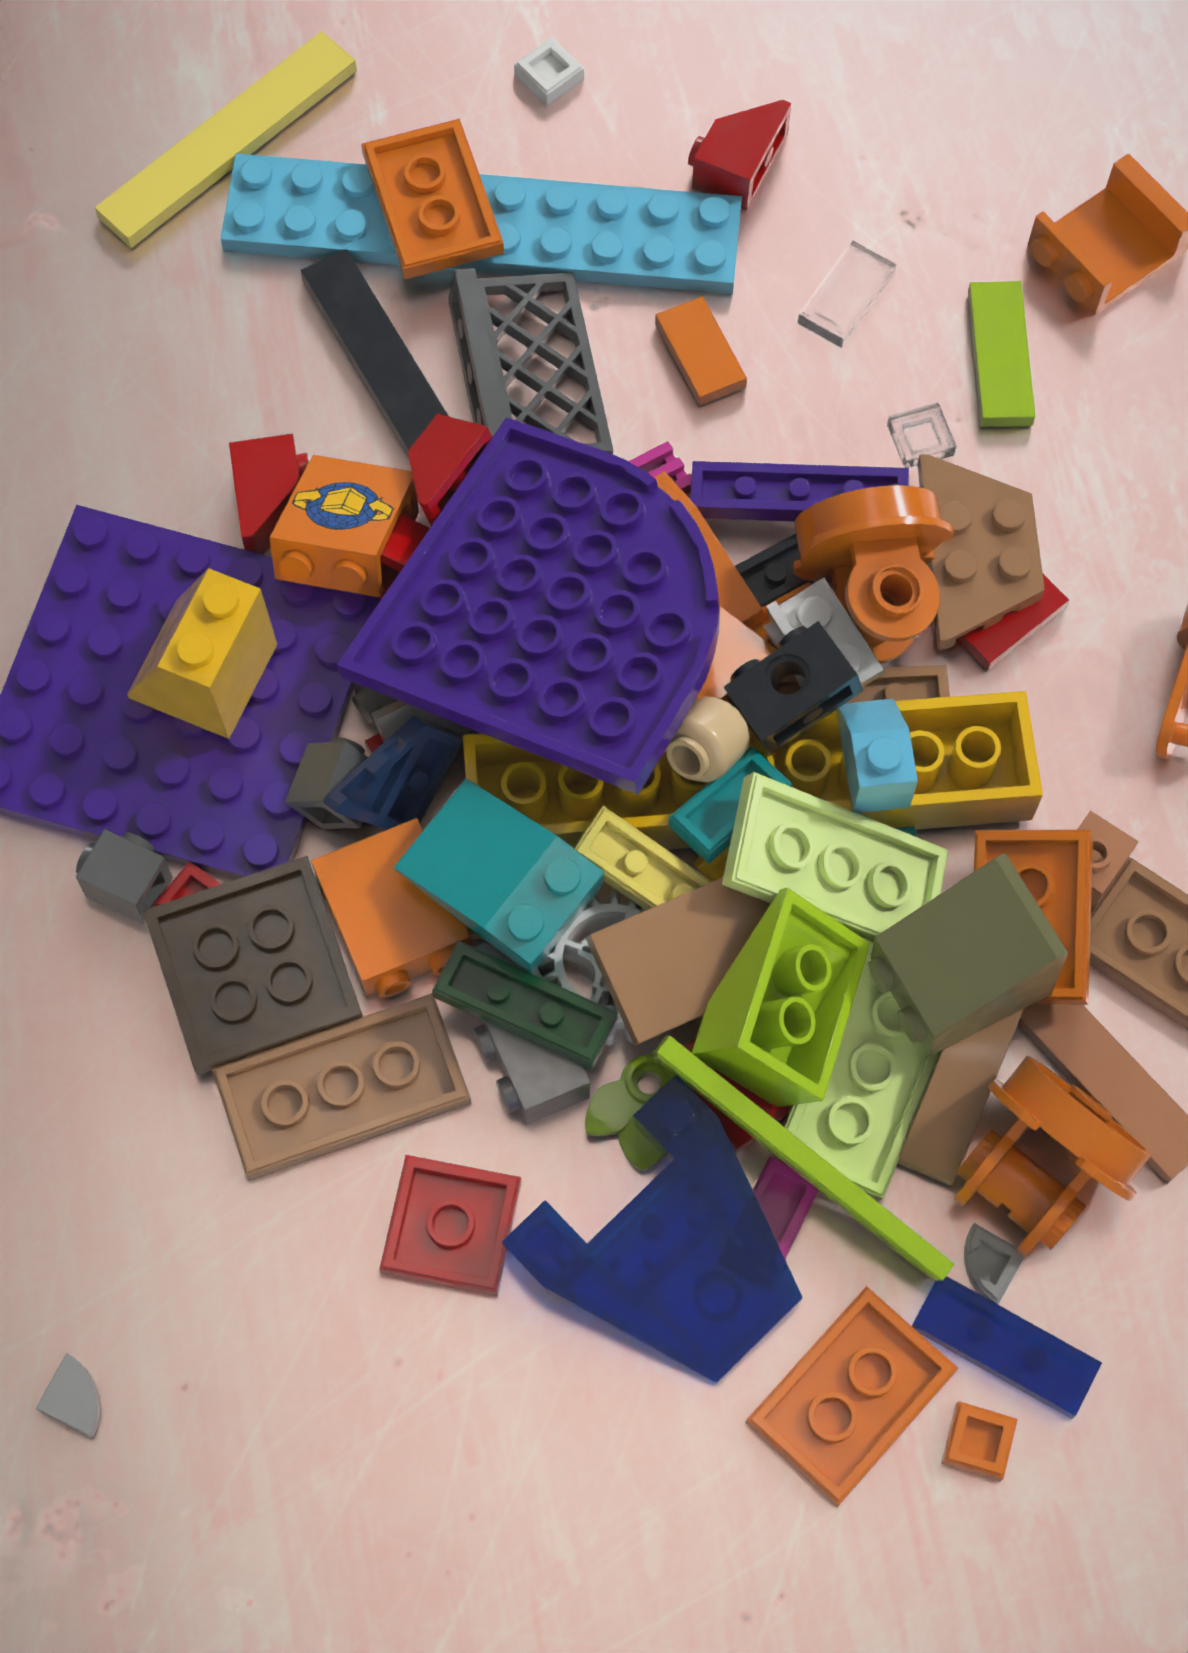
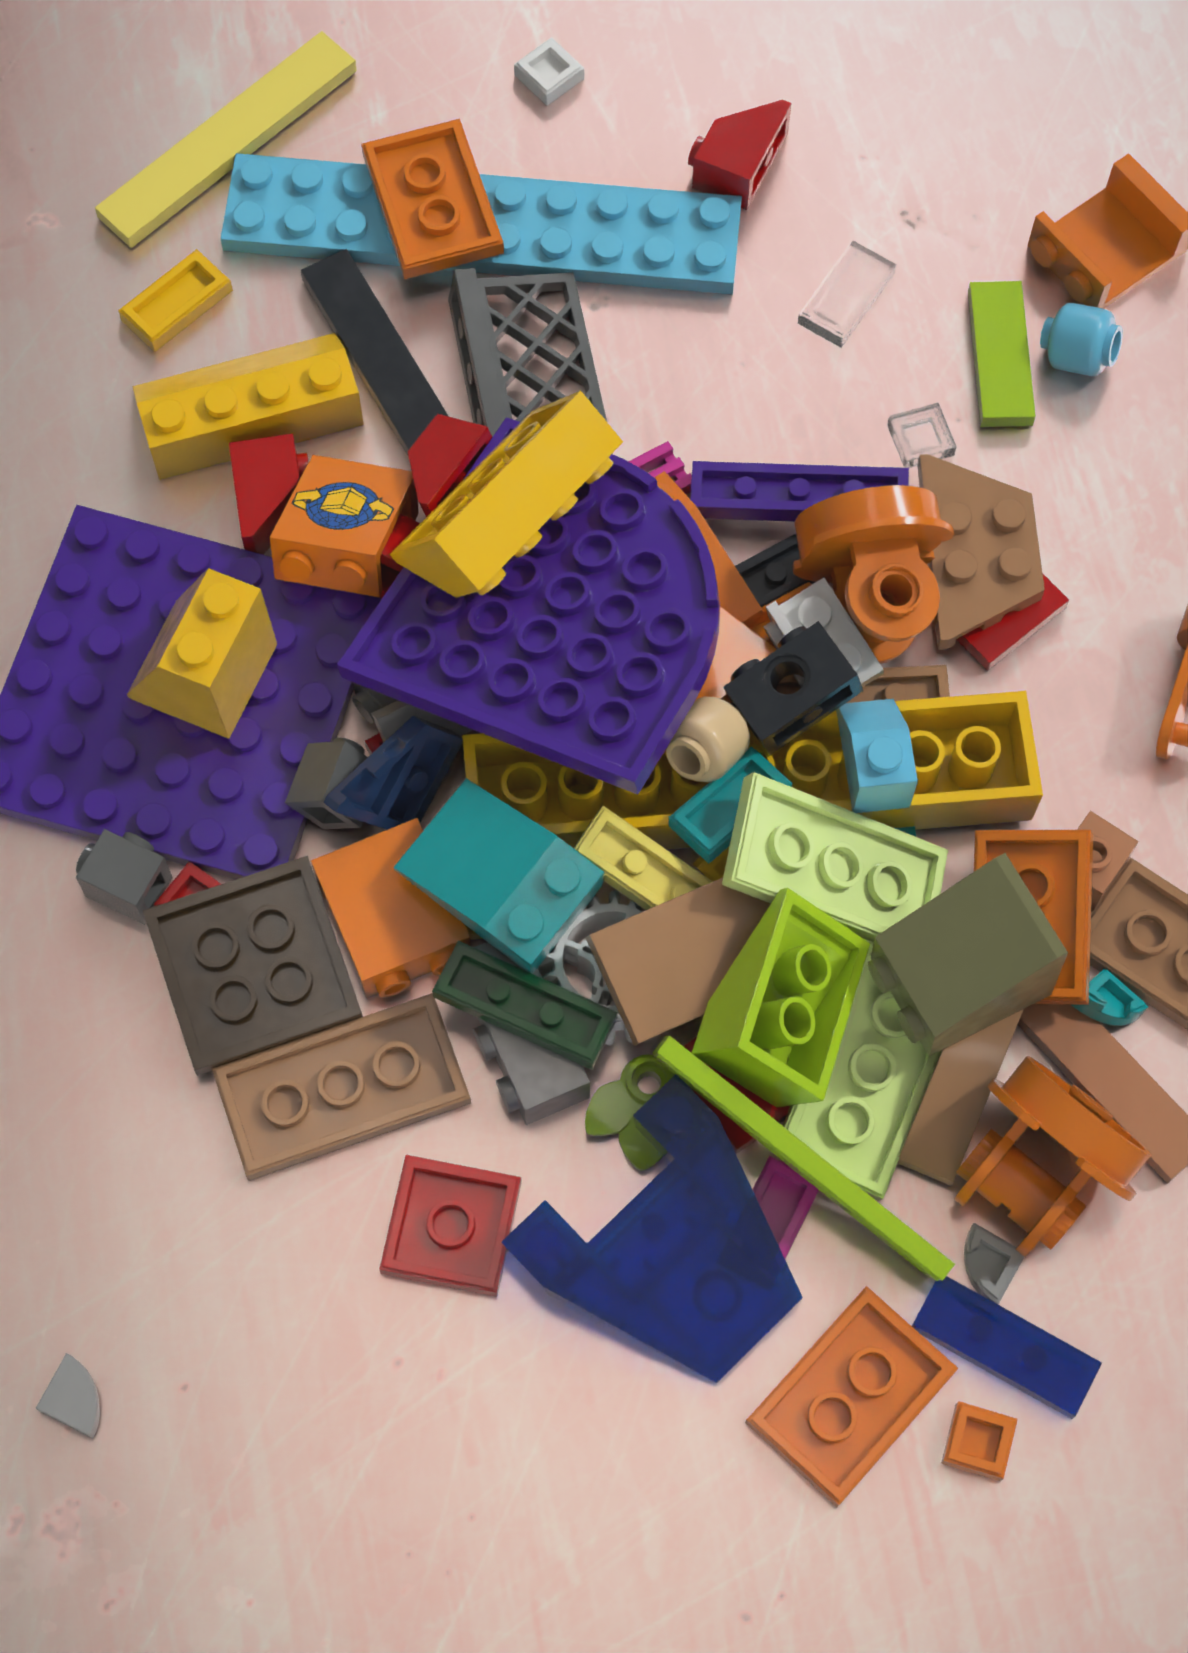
orange tile [655,296,747,406] -> none
none -> yellow tile [118,249,233,352]
none -> yellow slope [132,333,364,480]
none -> yellow slope [389,390,623,598]
none -> medium azure head [1040,303,1123,377]
none -> teal tile [1071,968,1148,1026]

